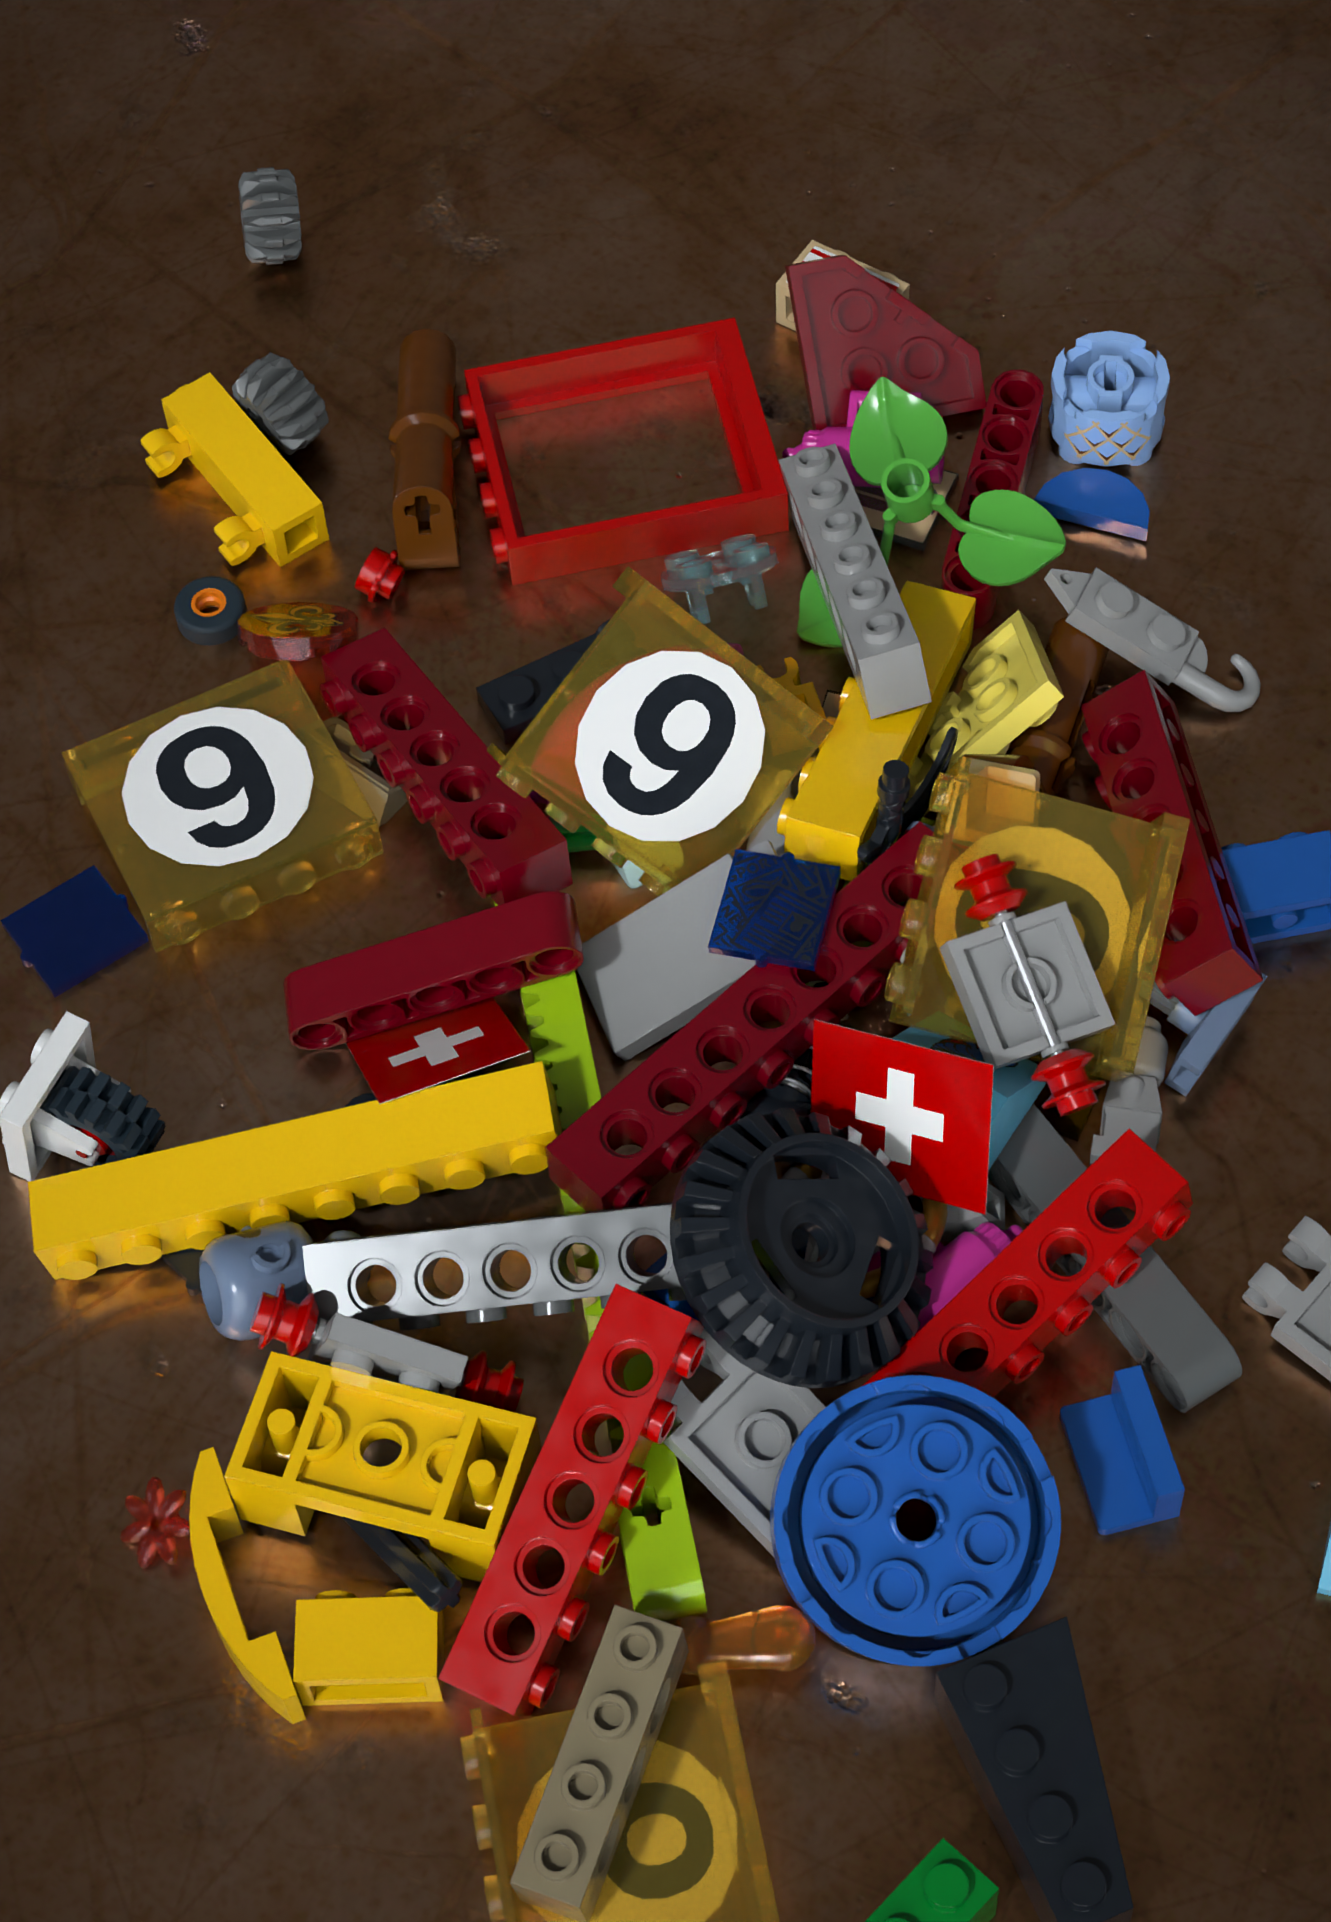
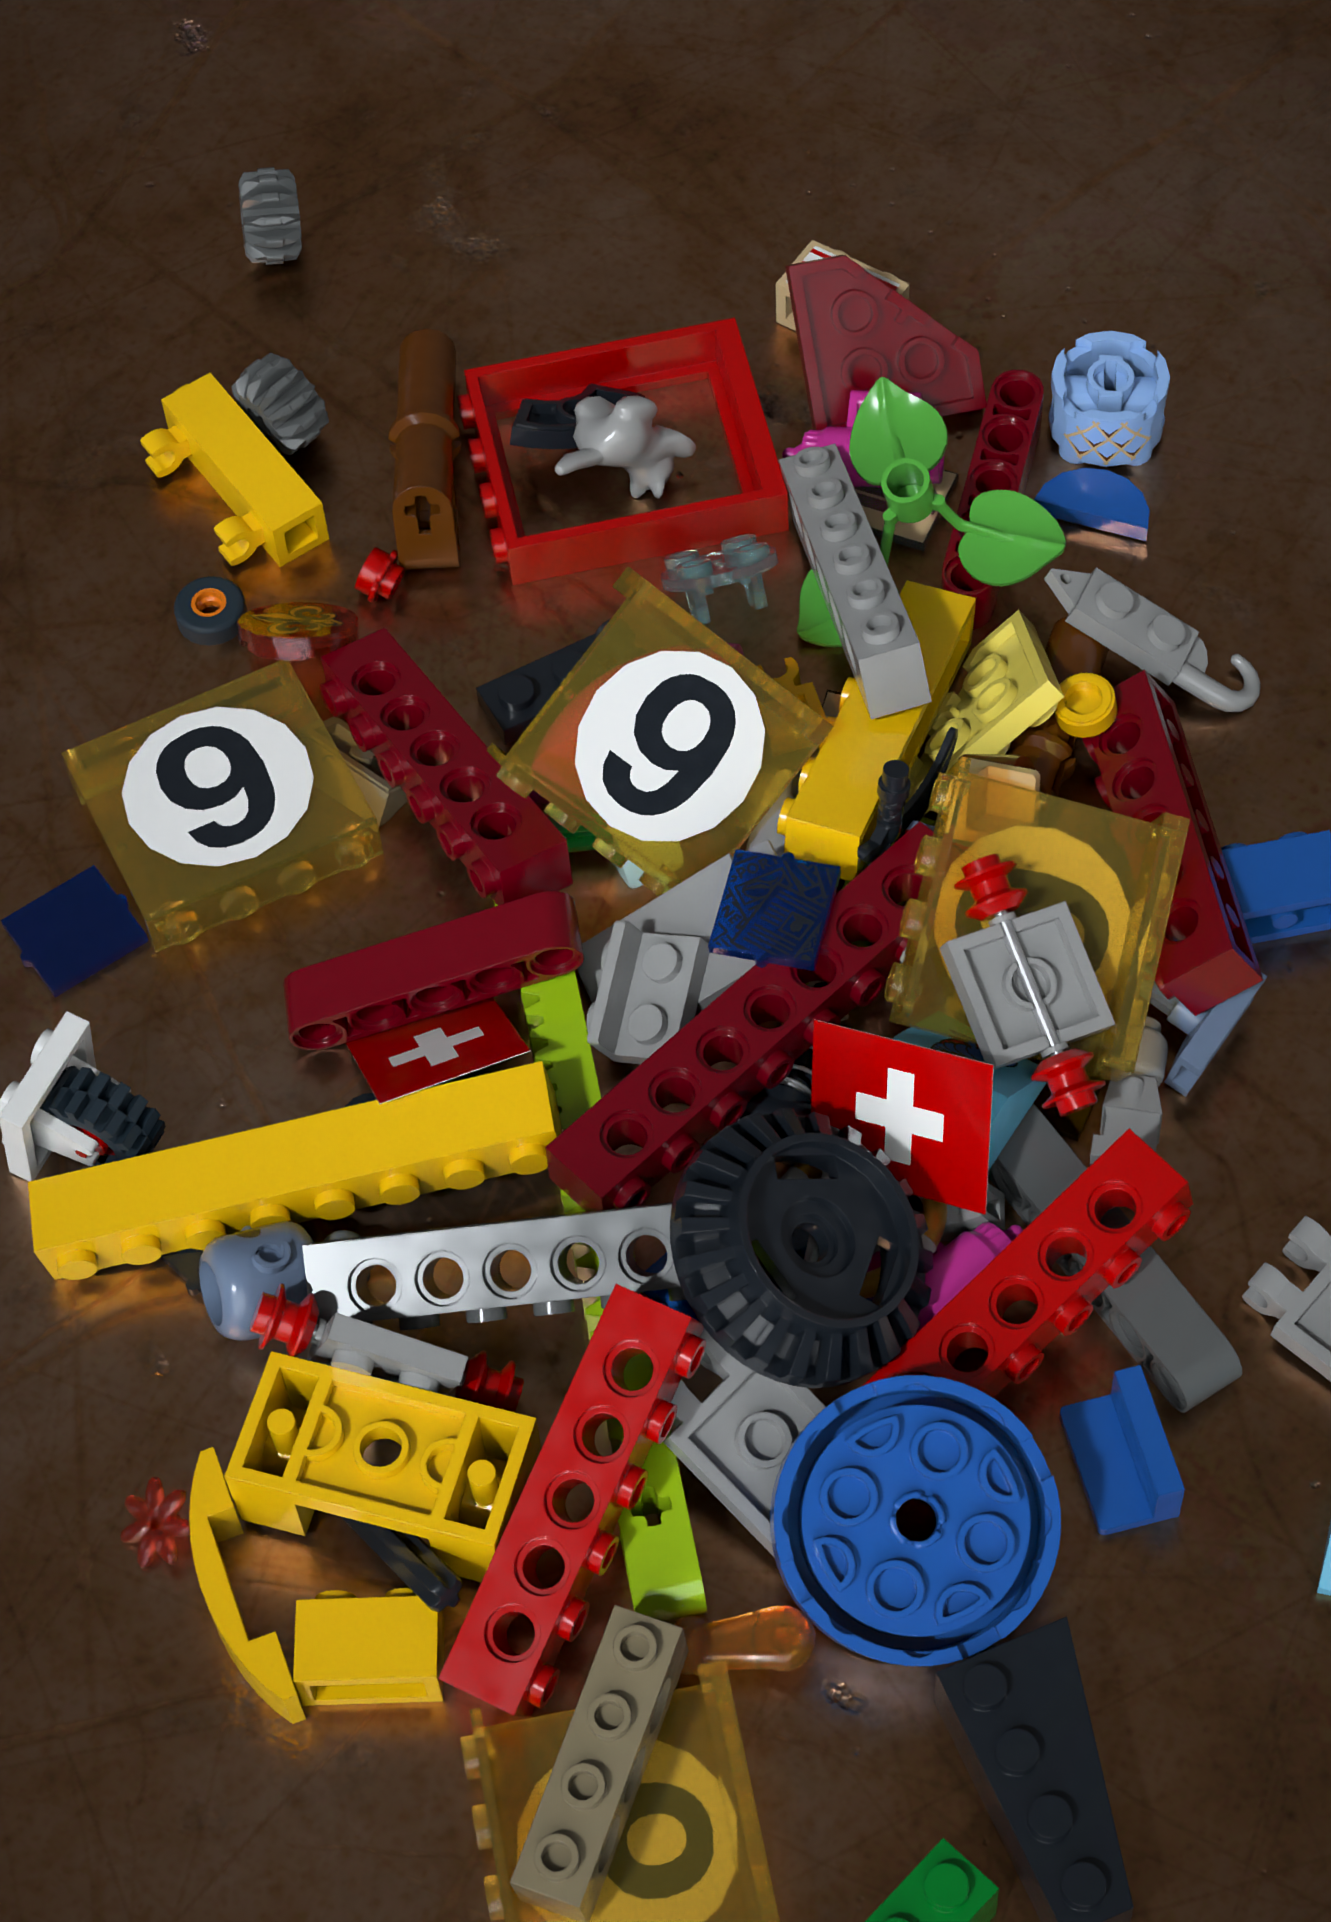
none -> black tile [510,383,645,449]
none -> light grey animal [555,396,696,498]
none -> light grey bracket [587,920,711,1064]
none -> yellow tile [1054,673,1117,738]

